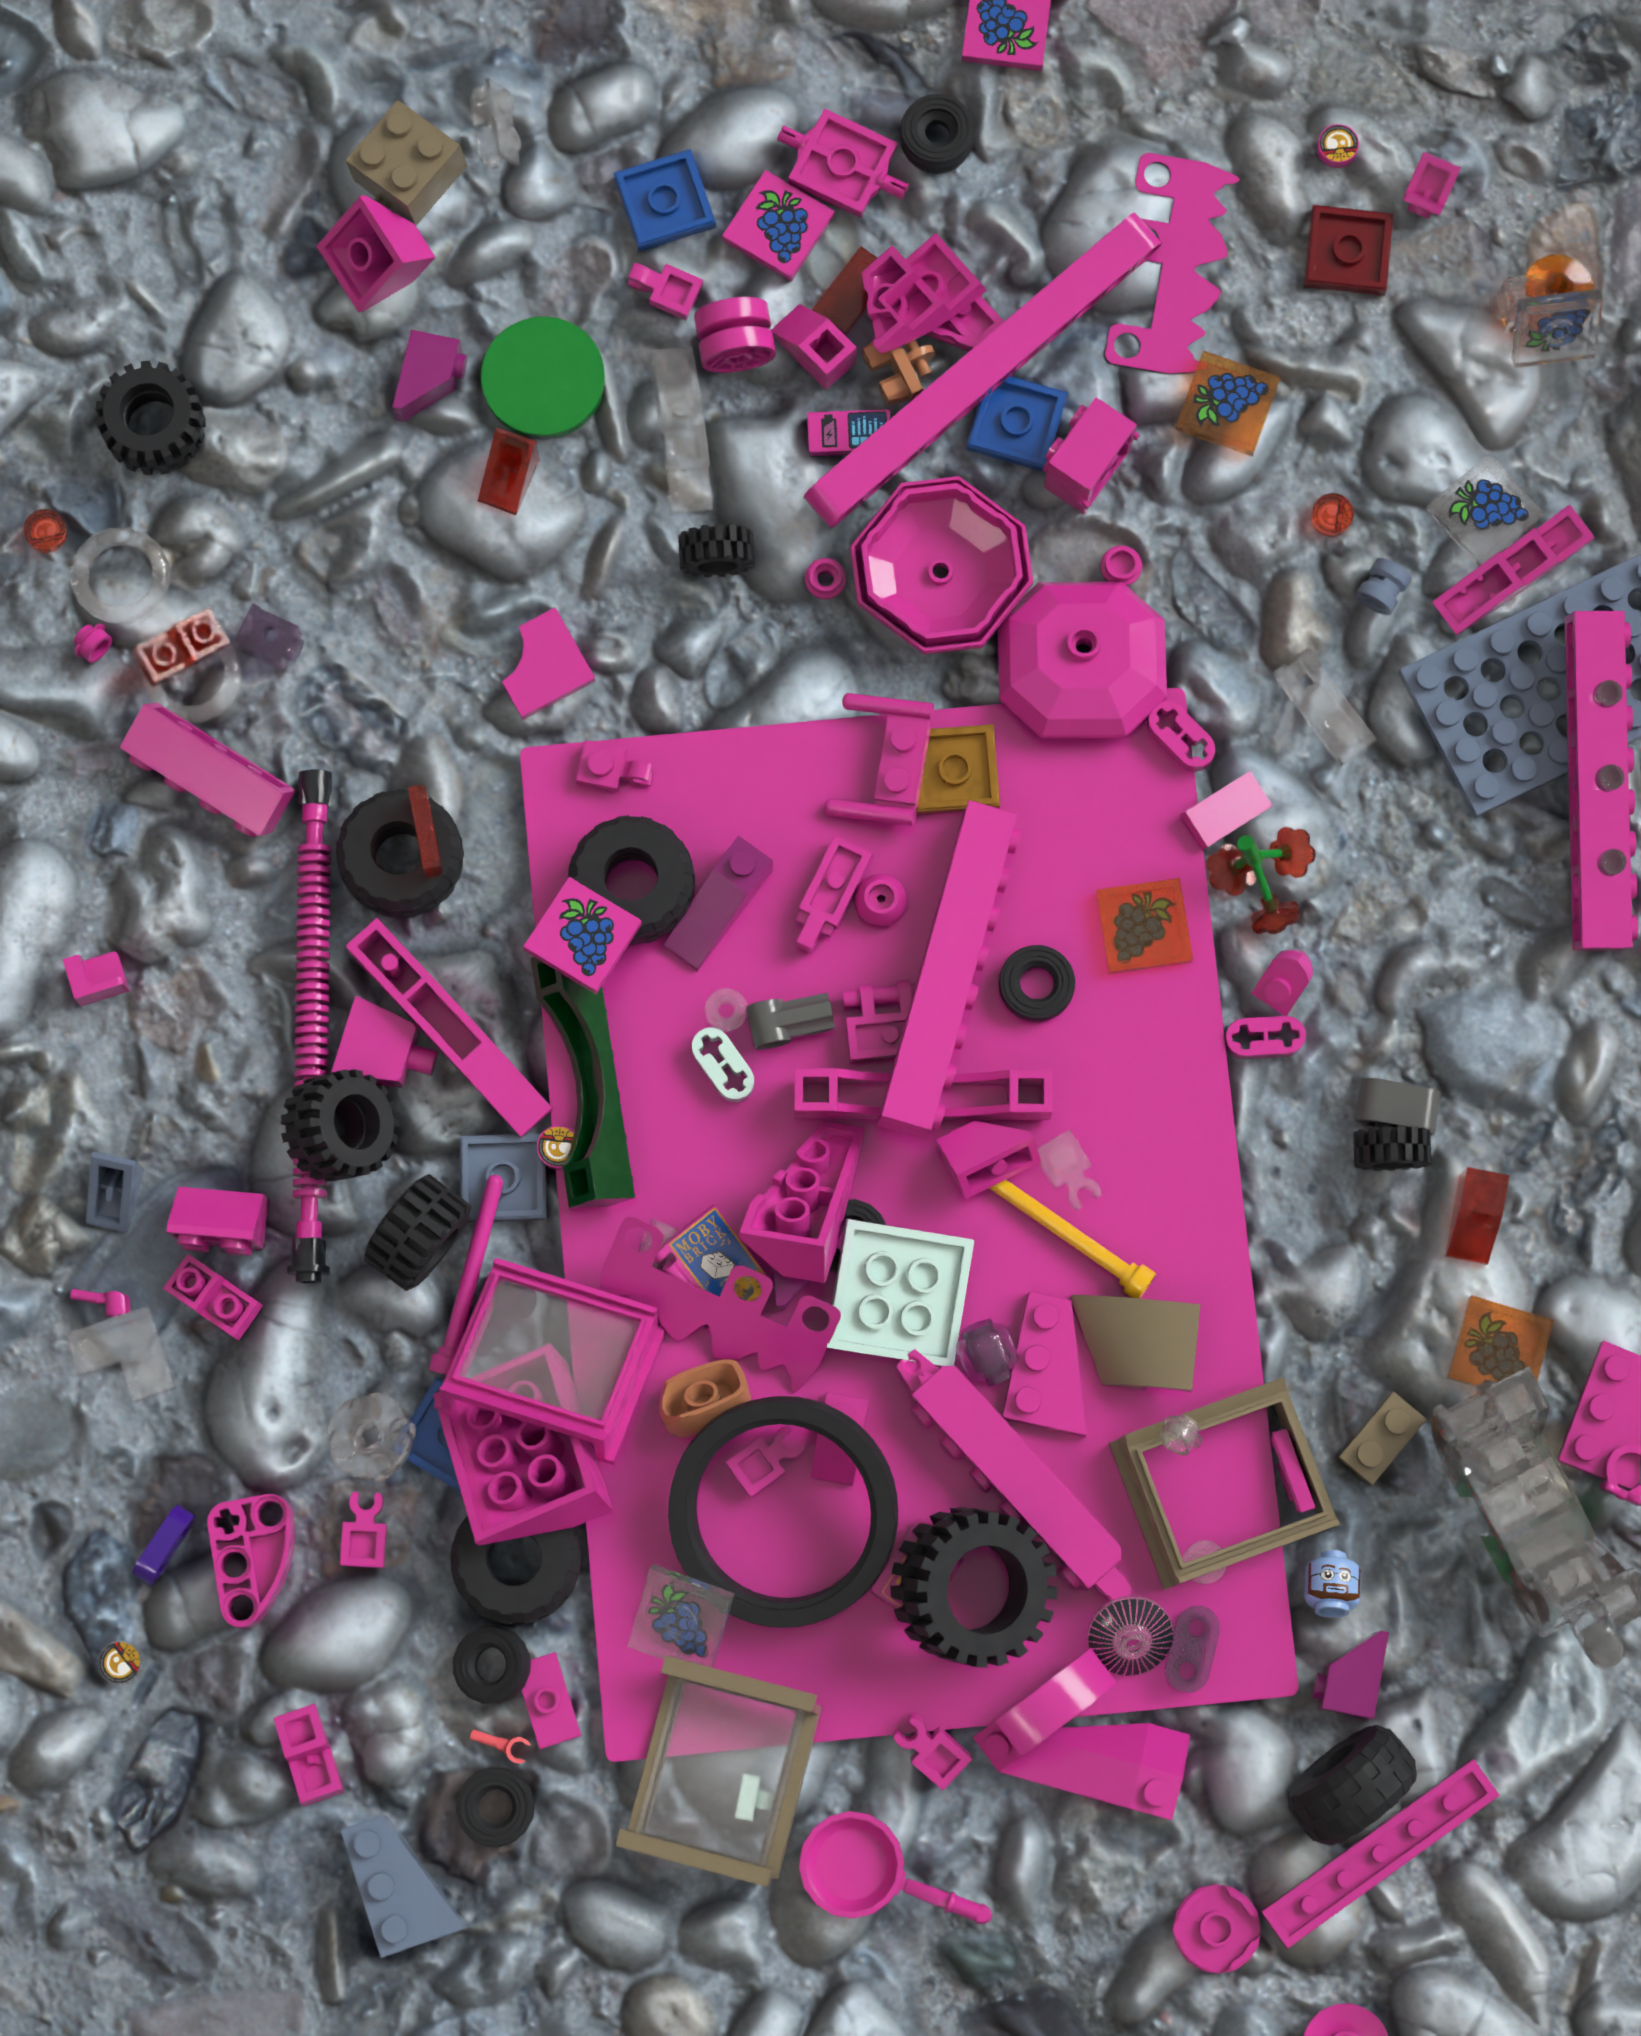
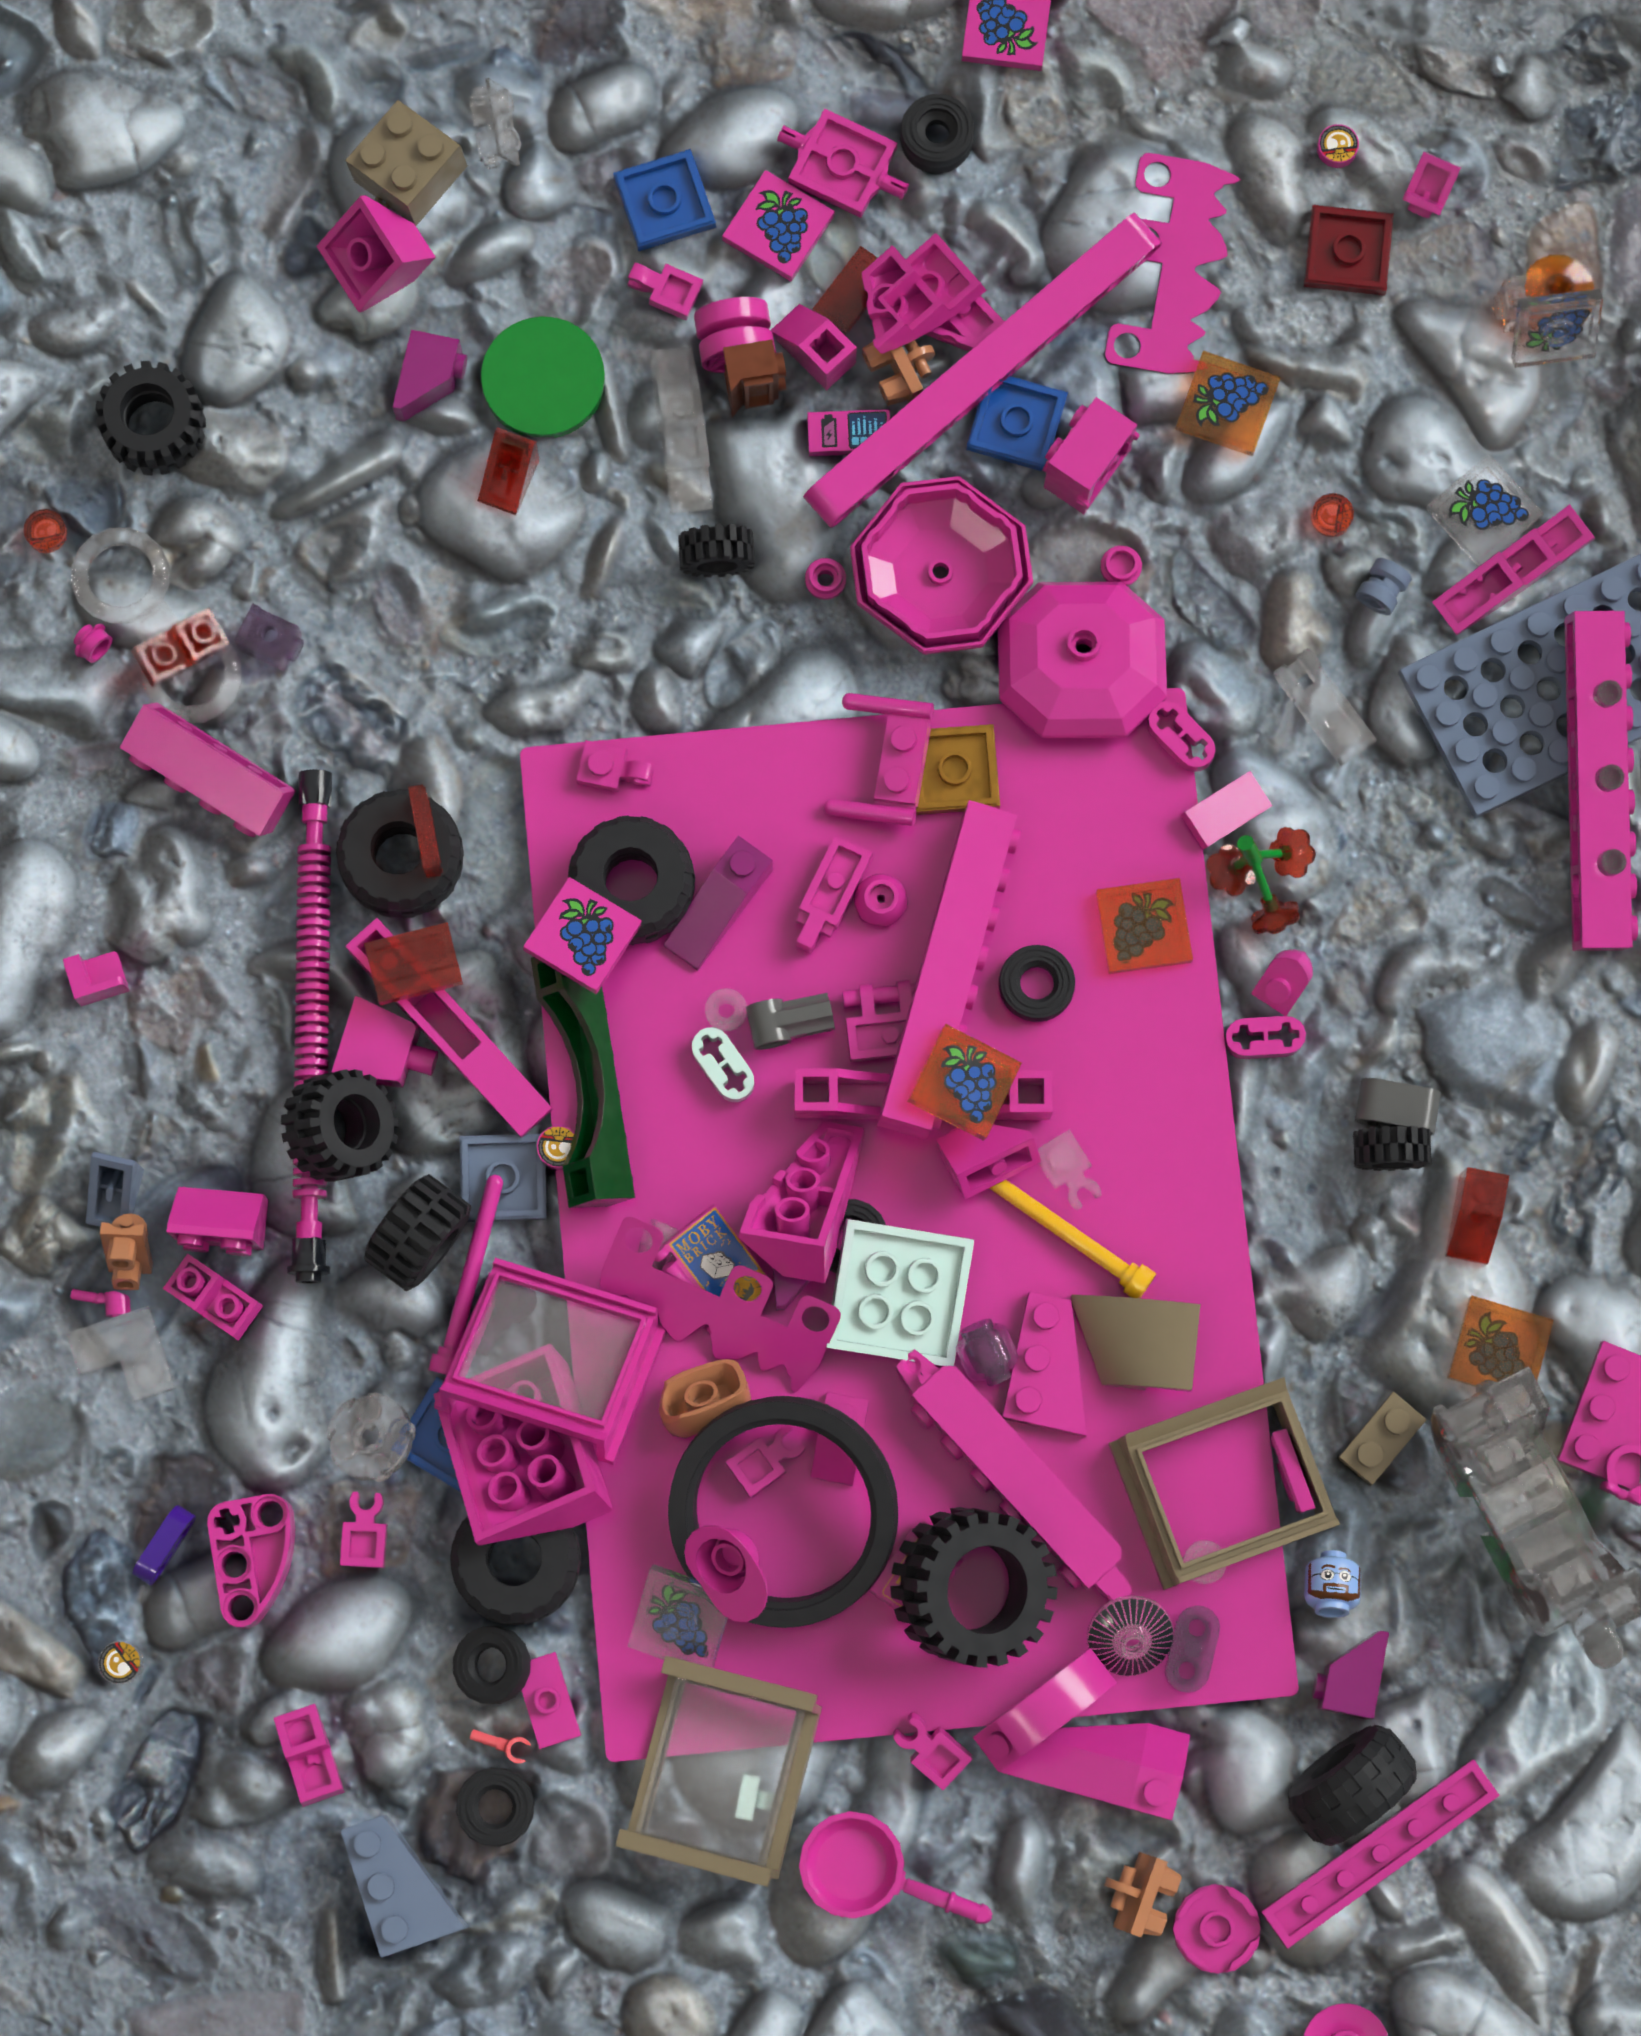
dark pink tile [502,607,596,720] -> none
clear plate [1160,1415,1202,1455] -> none
none -> nougat hips [100,1213,153,1290]
none -> clear red plate [364,922,463,1006]
none -> dark pink piece [684,1525,768,1622]
none -> copper window [723,339,786,418]
none -> clear orange tile [907,1024,1022,1141]
none -> nougat hips [1104,1852,1182,1938]

